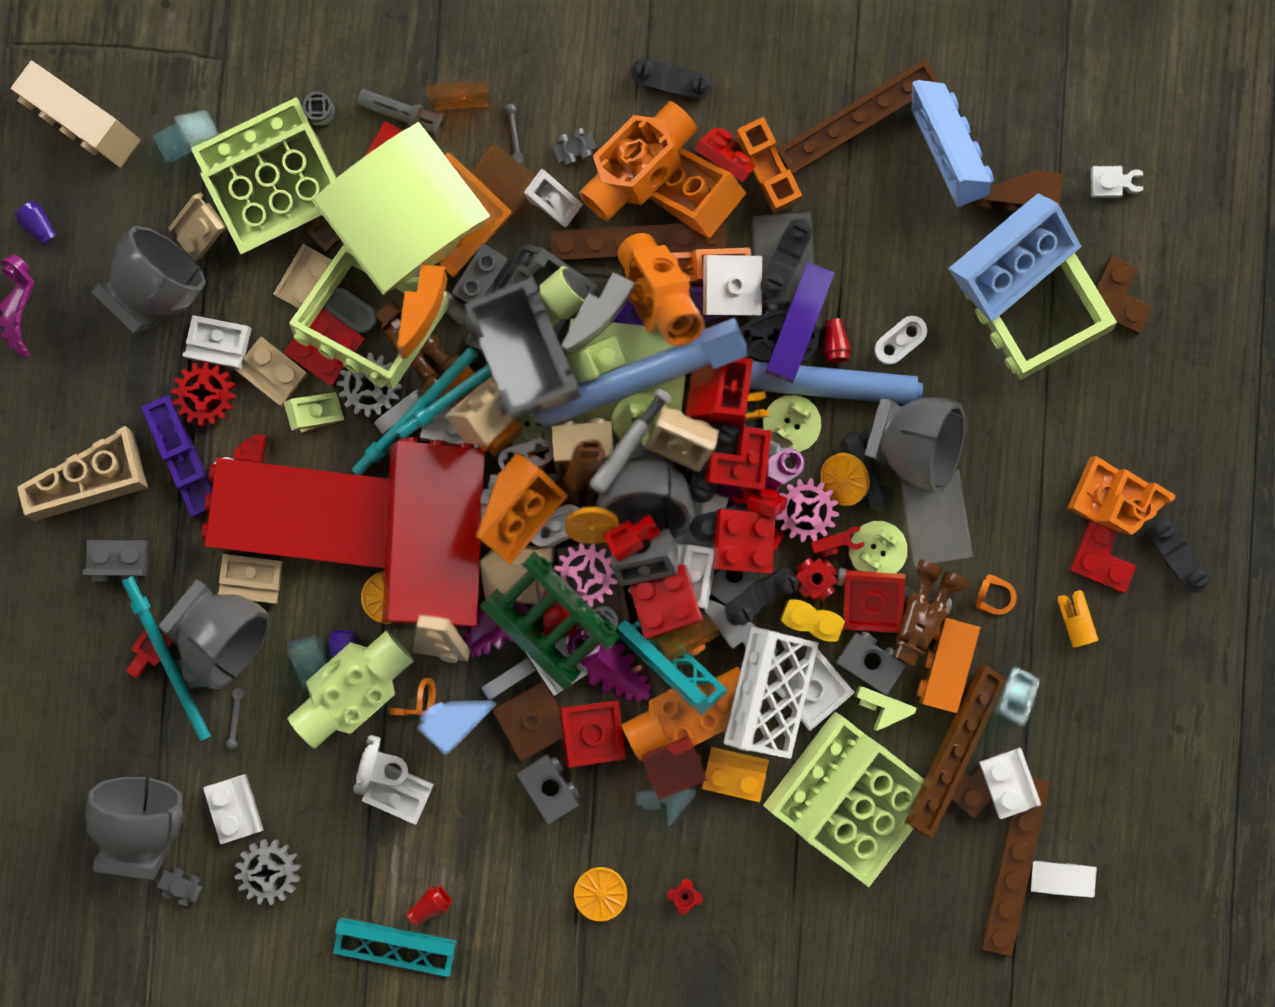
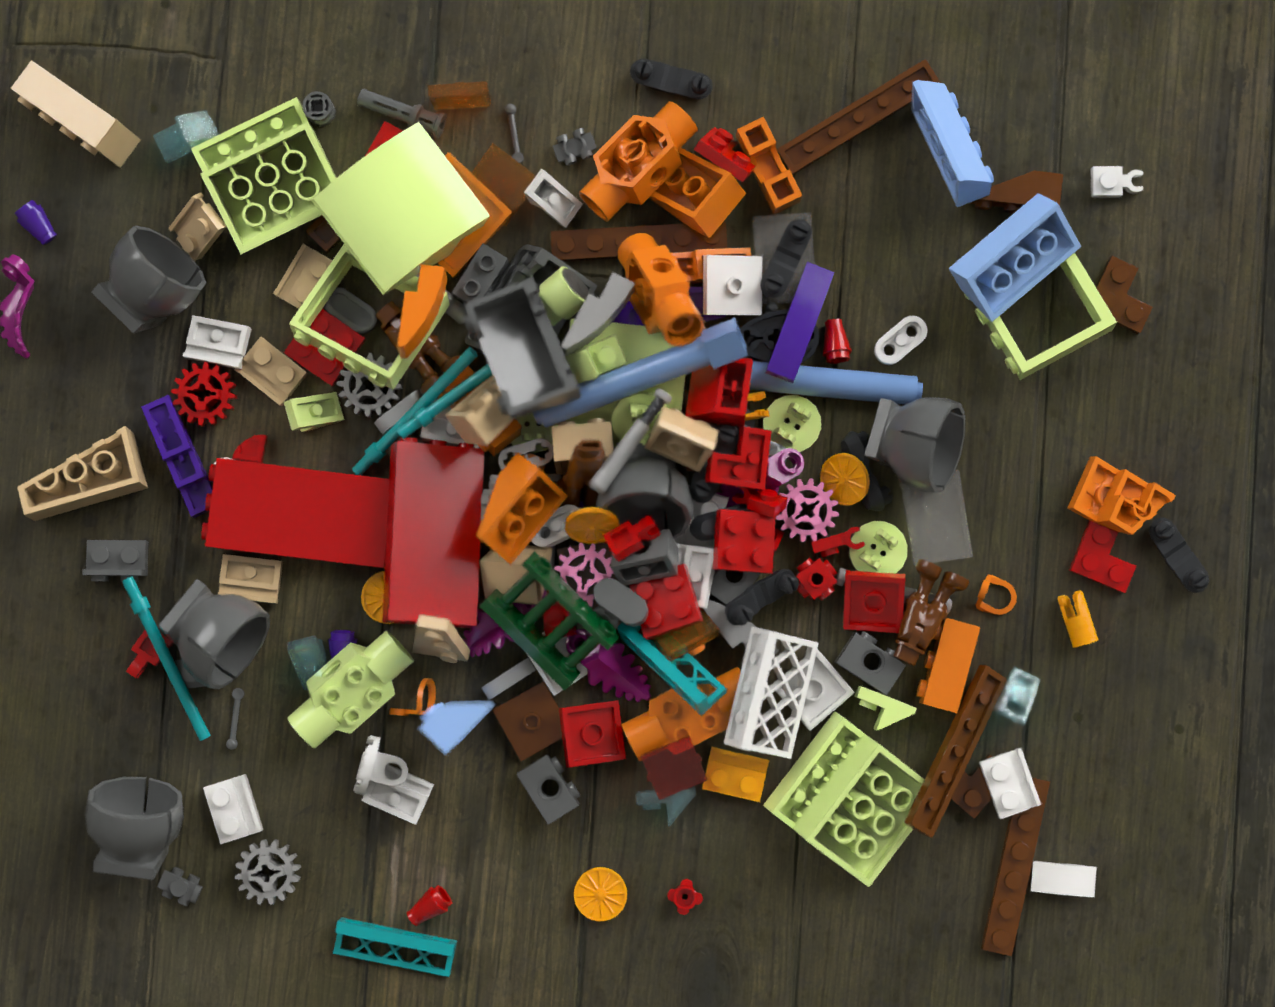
yellow brick [780,600,845,642] -> none
none -> dark grey tile [593,578,648,627]

